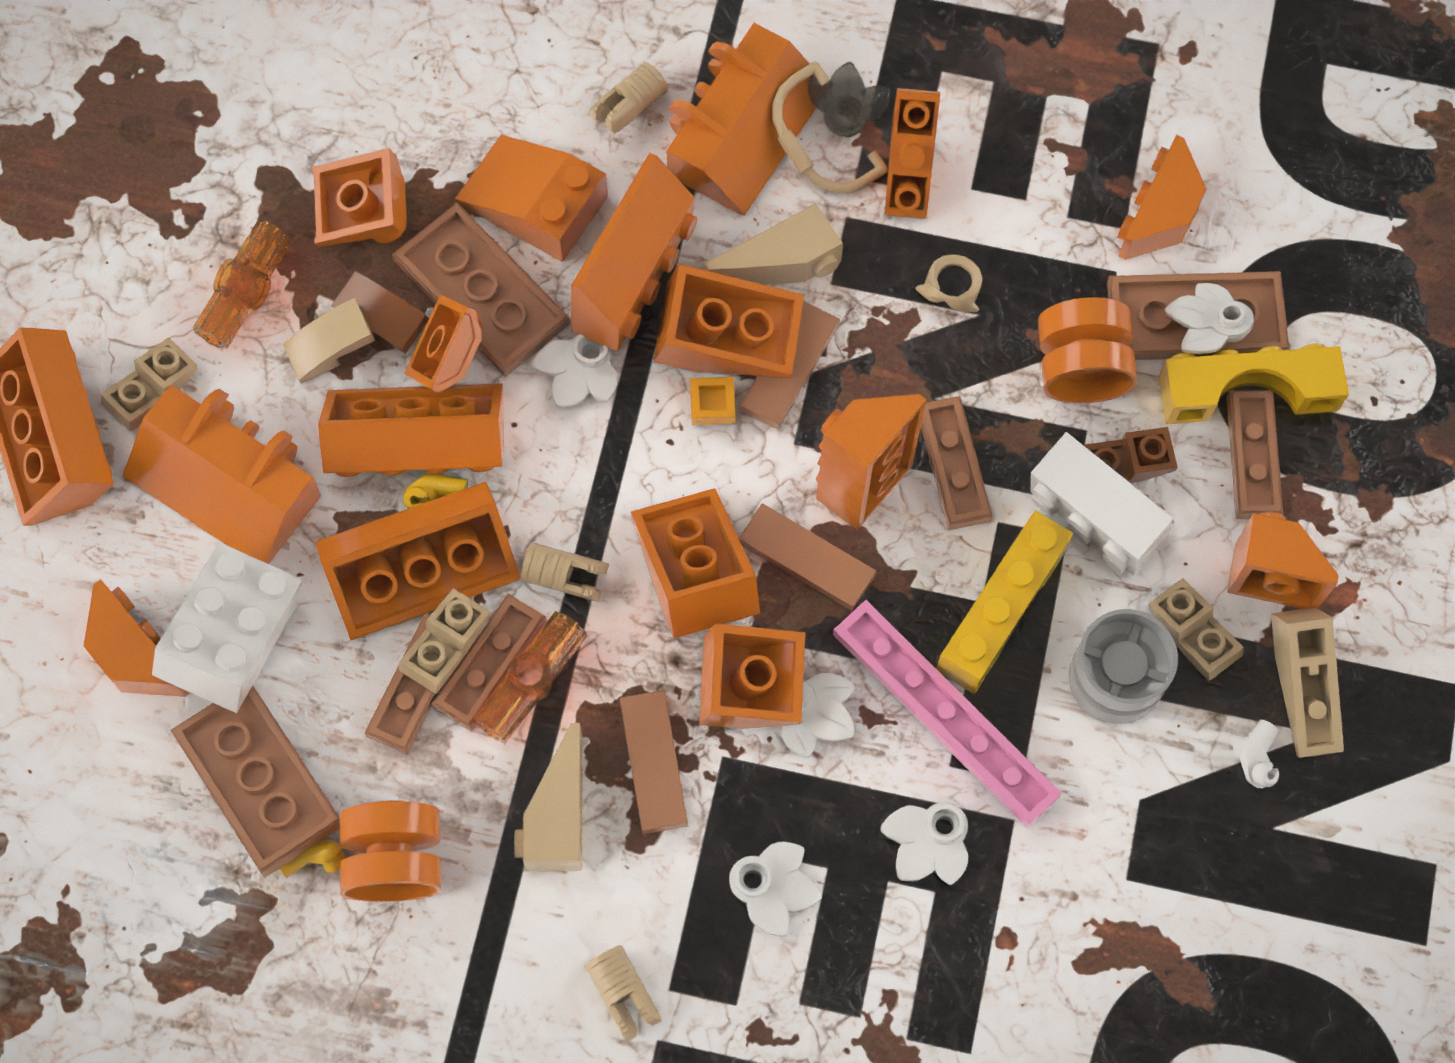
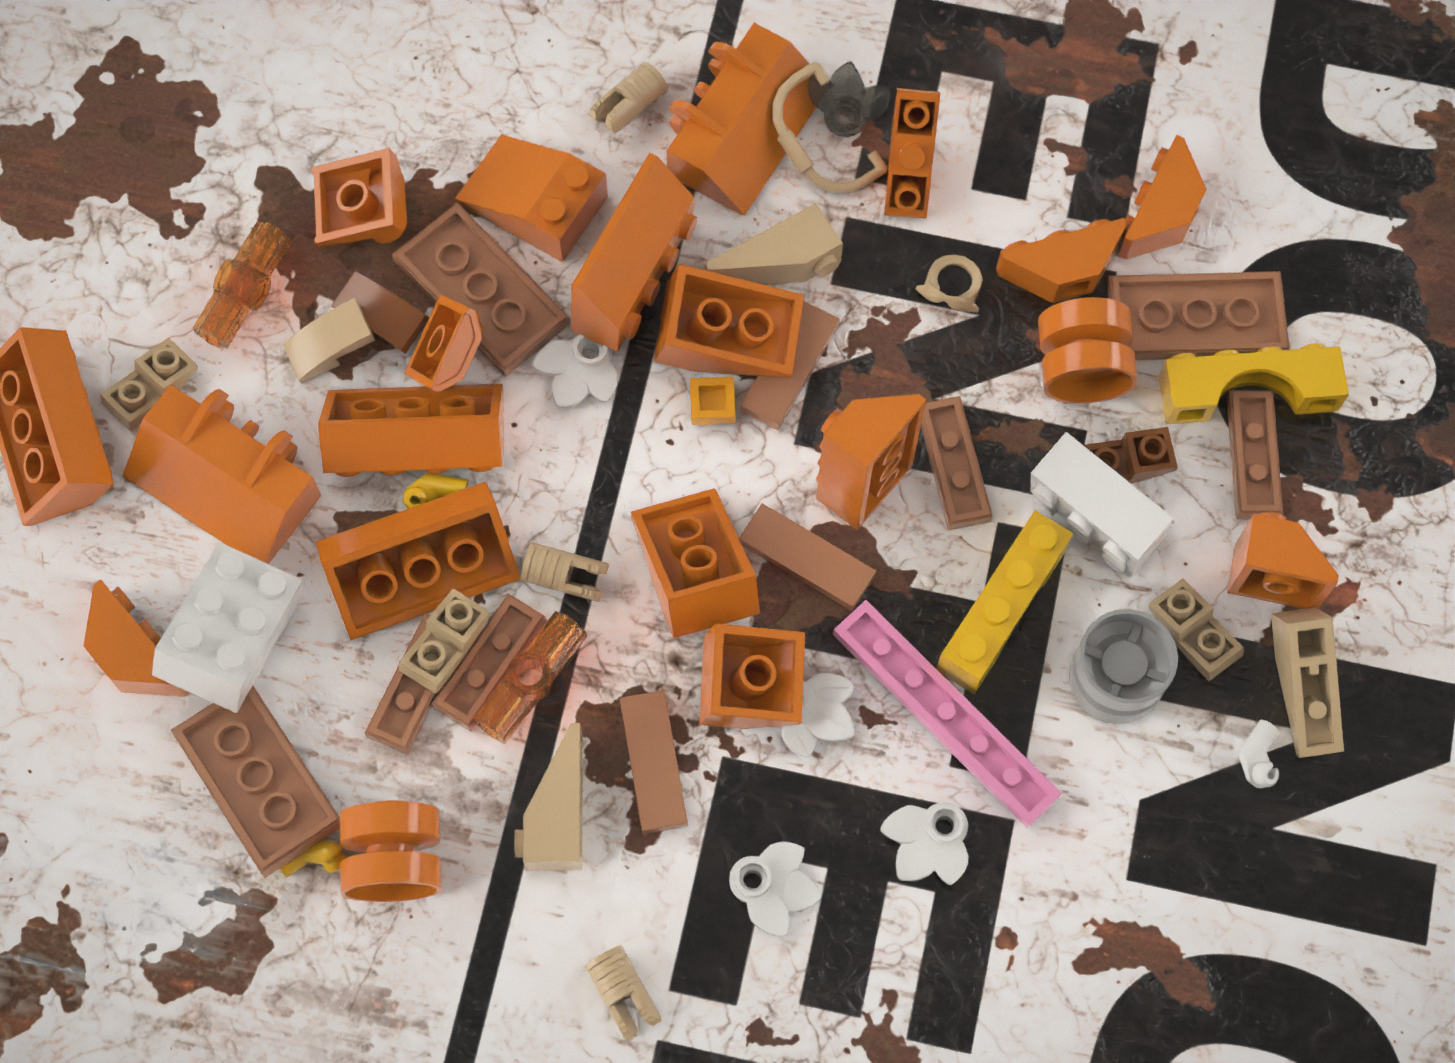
white plate [1165,283,1254,354] -> none
none -> orange slope [996,218,1127,303]

